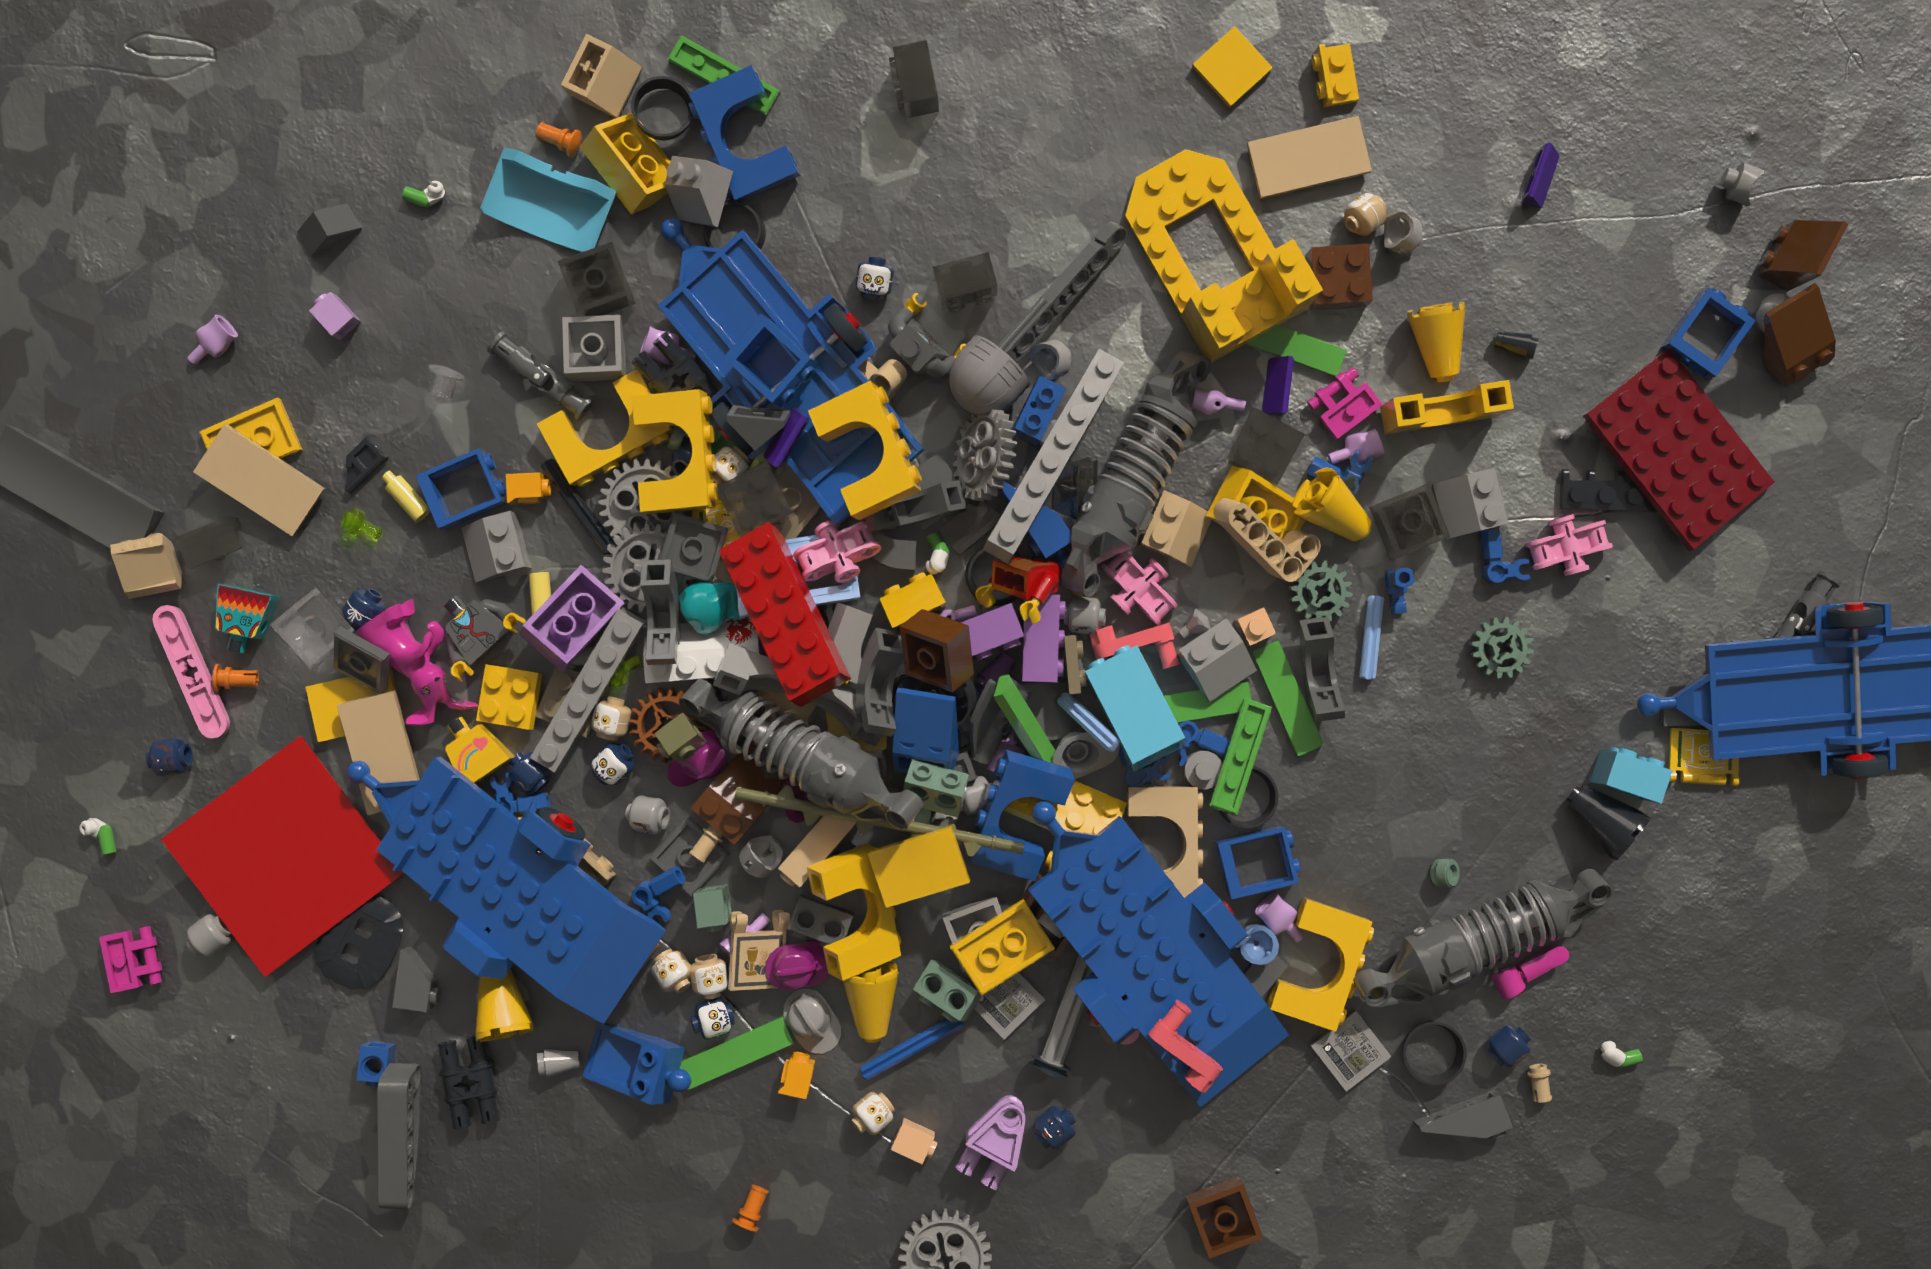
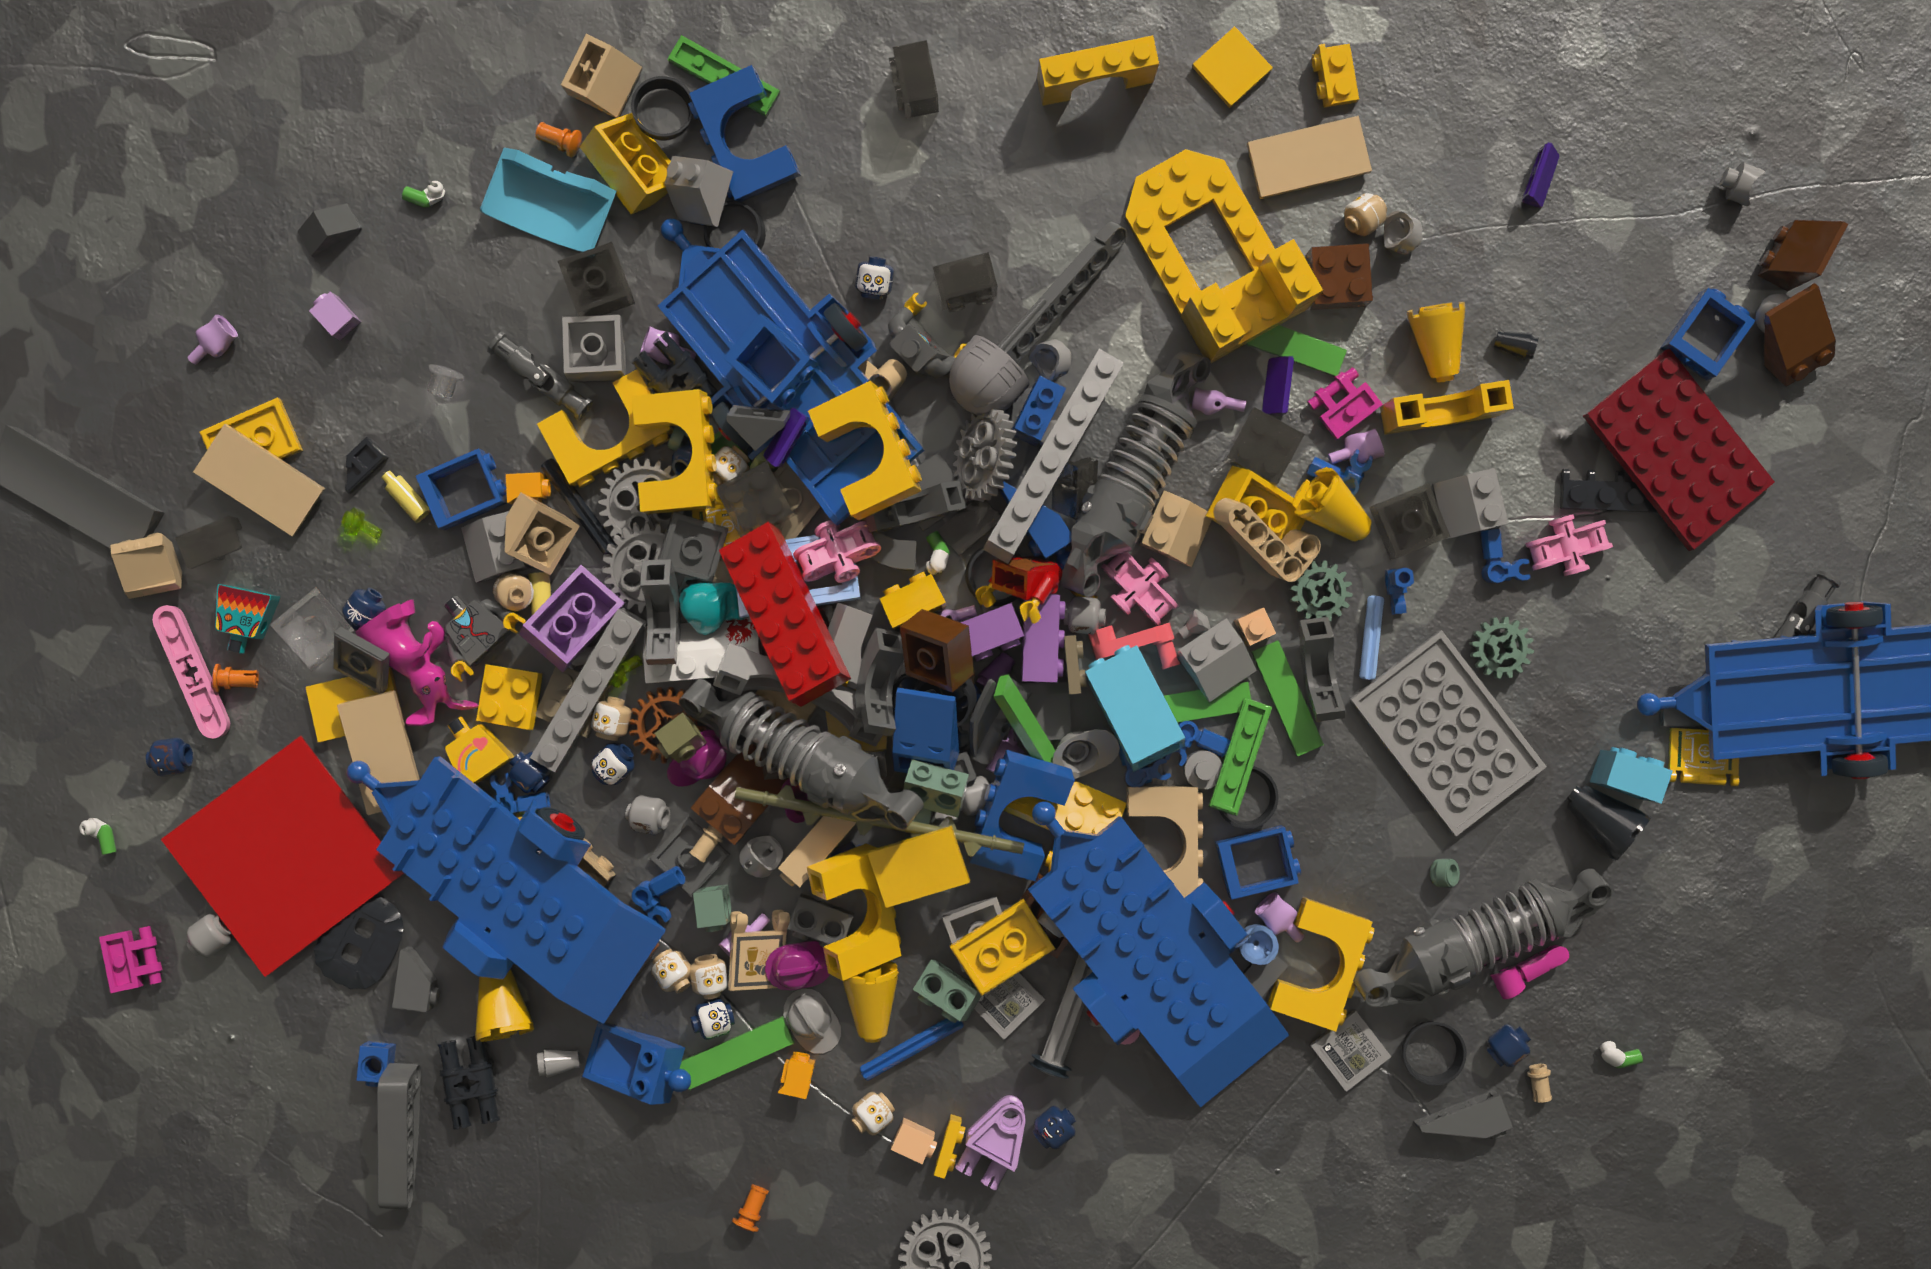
light blue axle [1057,692,1120,752] -> none
coral beam [1148,1000,1223,1093] -> none
reddish brown brick [1185,1176,1264,1259] -> none
none -> tan head [493,572,534,611]
none -> tan slope [505,492,580,575]
none -> yellow plate [934,1114,965,1179]
none -> yellow arch [1037,35,1159,106]
none -> light grey plate [1349,630,1547,836]

